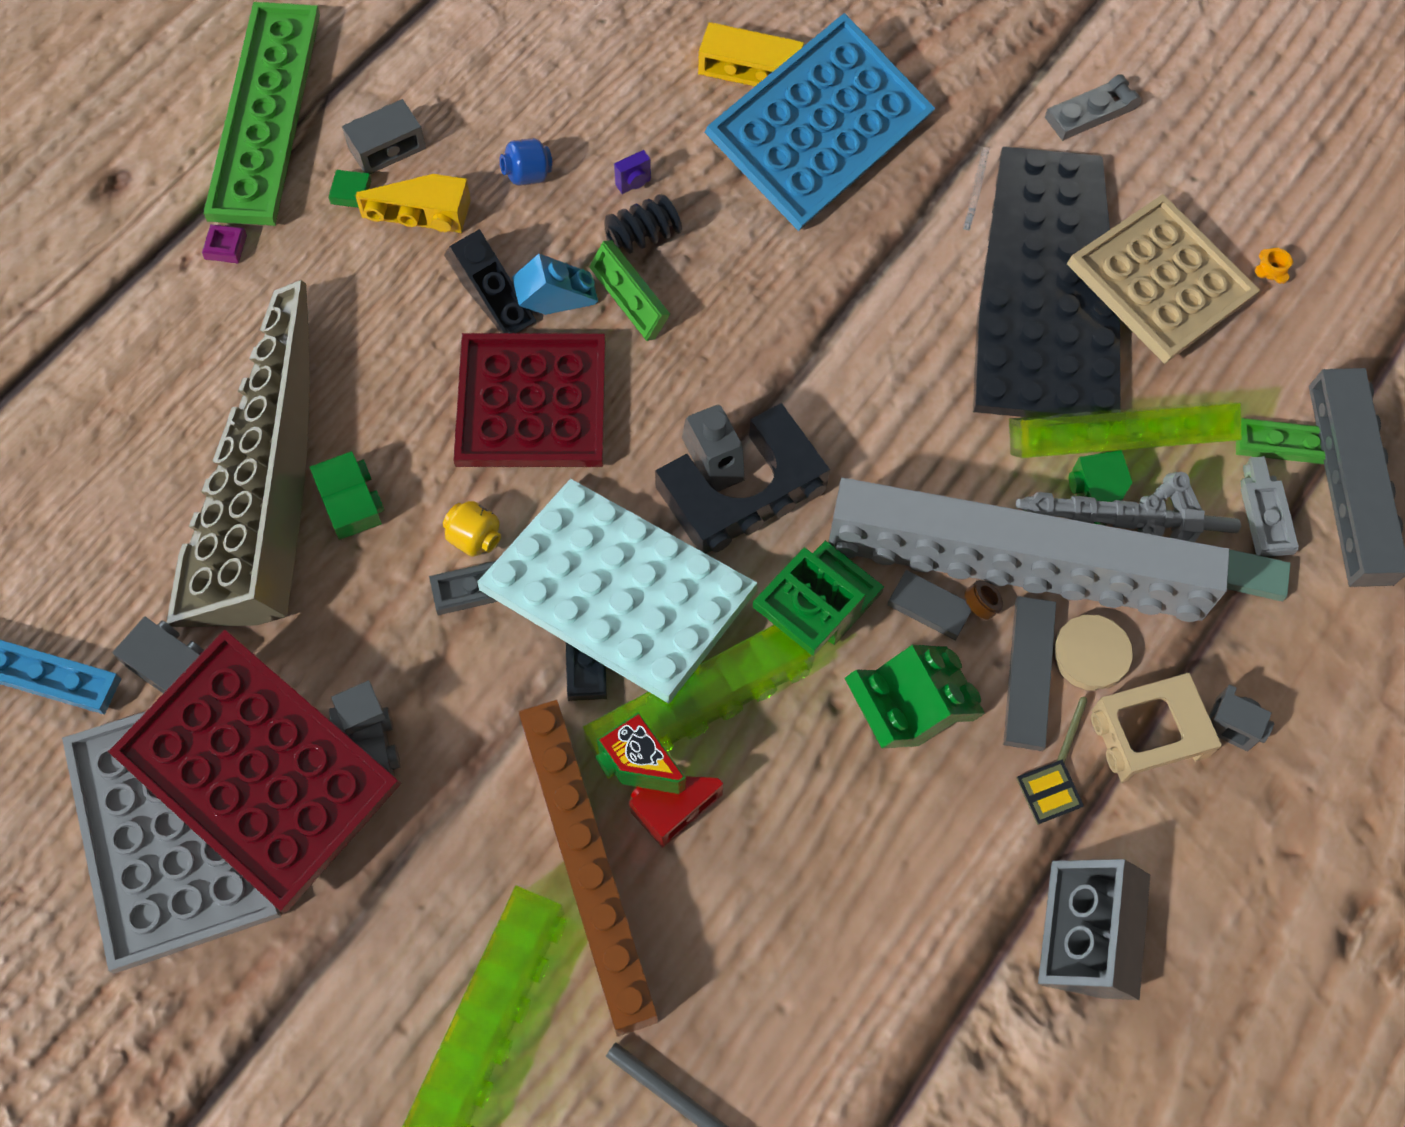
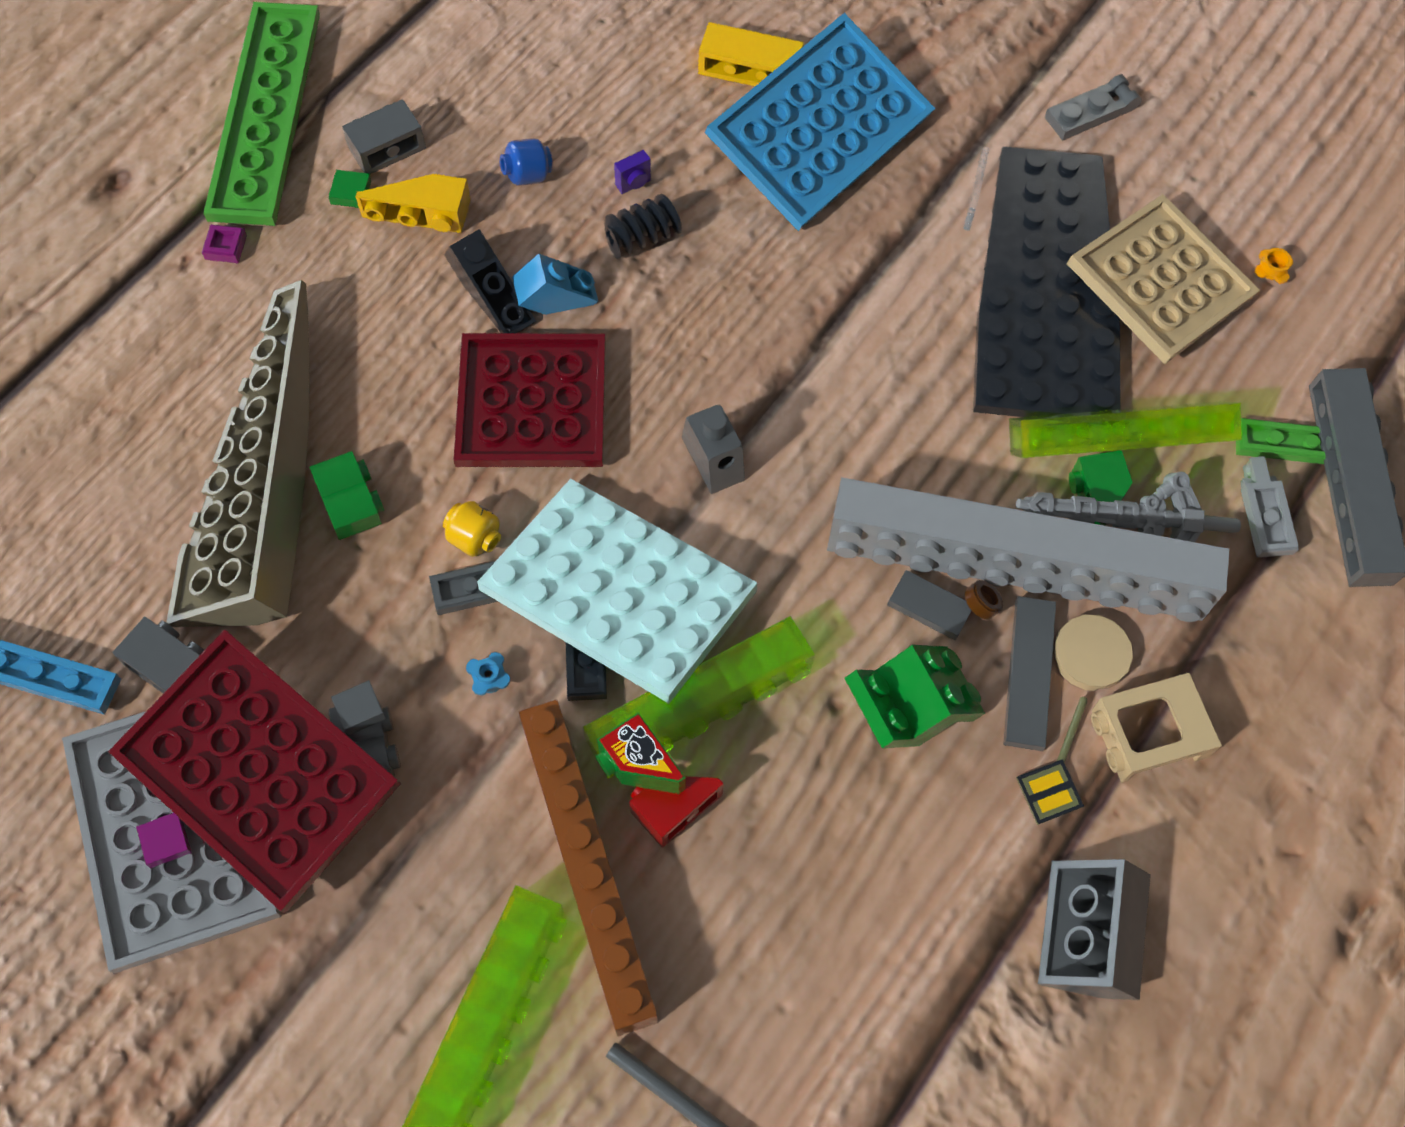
bright green tile [589,240,670,341] -> none
black arch [655,402,830,554] -> none
green bracket [753,540,884,656] -> none
dark grey brick [1209,684,1274,752] -> none
sand green tile [1227,549,1290,602] -> none
none -> magenta tile [136,813,192,868]
none -> dark azure plate [466,652,510,696]

